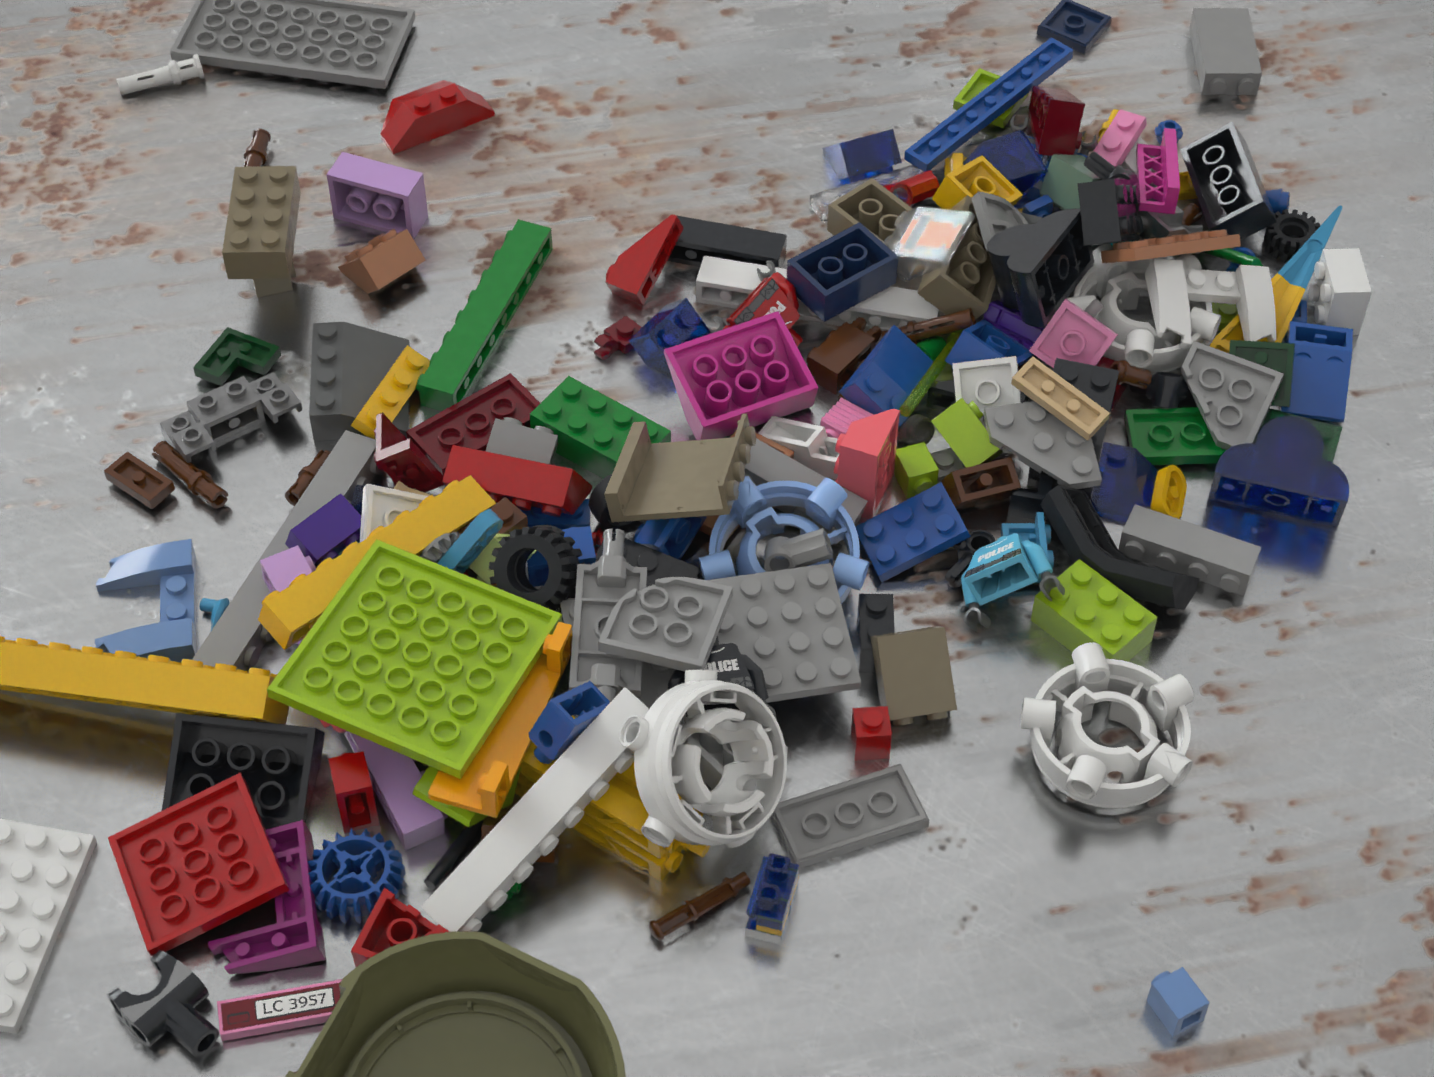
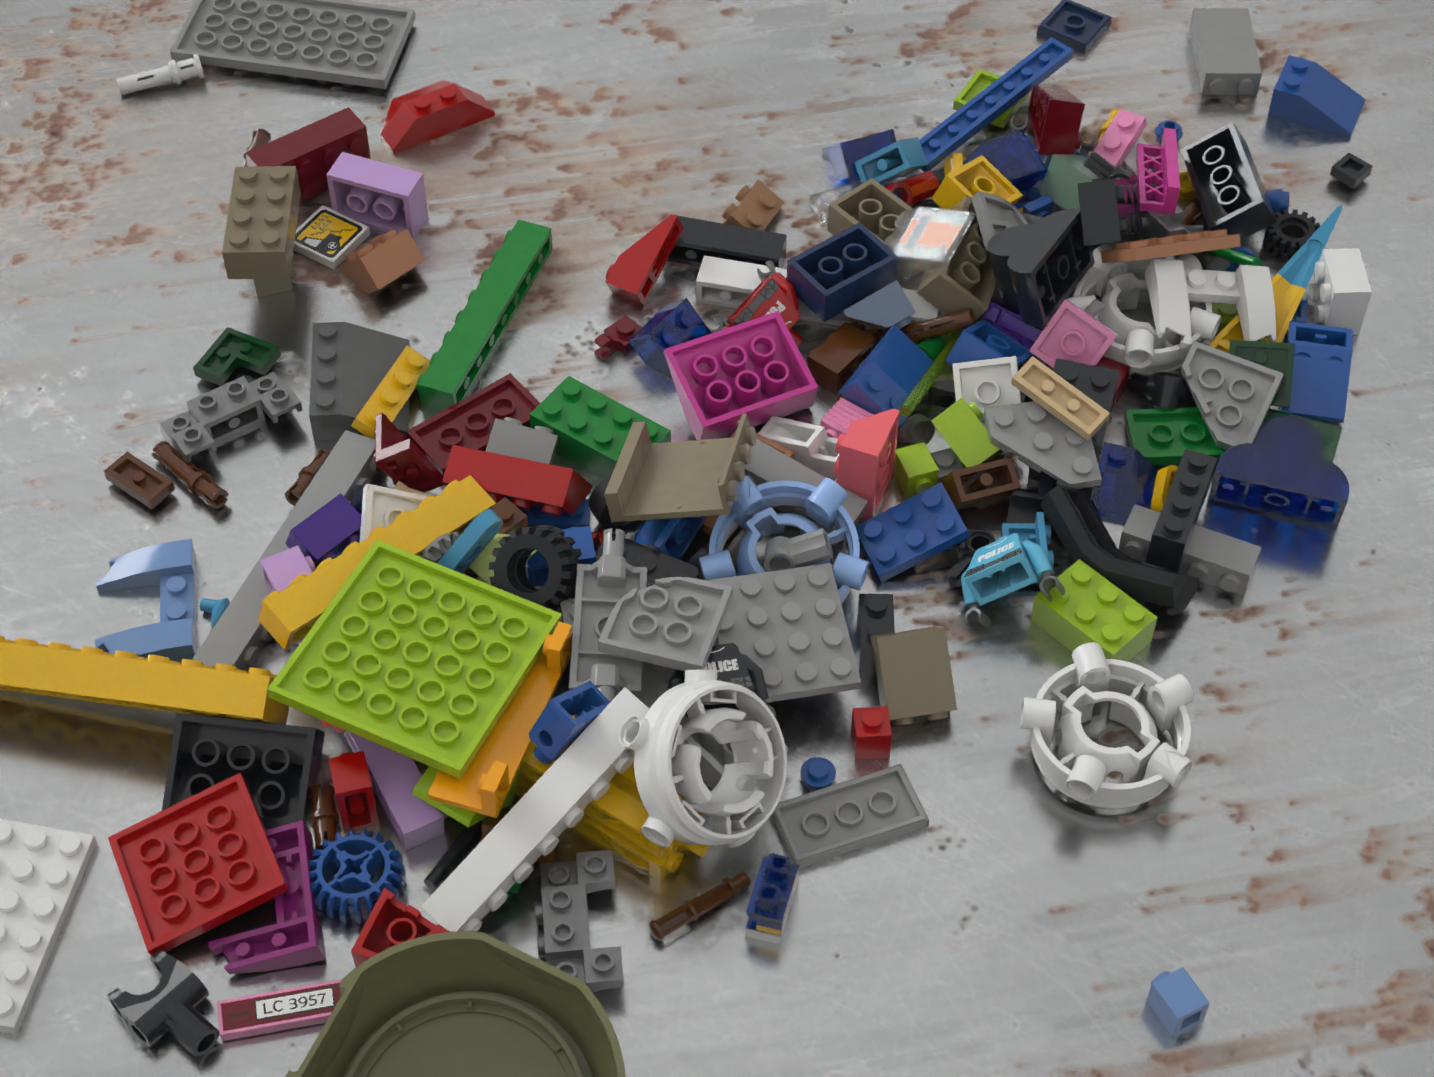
reddish brown pin [1110,360,1152,390] -> none
none -> dark red brick [246,107,371,203]
none -> tile [294,205,370,270]
none -> reddish brown pin [310,783,339,850]
none -> flat silver bracket [535,850,624,993]
none -> medium nougat bracket [721,179,785,231]
none -> blue plate [800,757,836,791]
none -> sand blue slope [841,280,915,331]
none -> dark azure slope [854,137,929,184]
none -> black brick [1145,449,1217,572]
none -> blue slope [1268,55,1366,138]
none -> black plate [1330,153,1373,189]

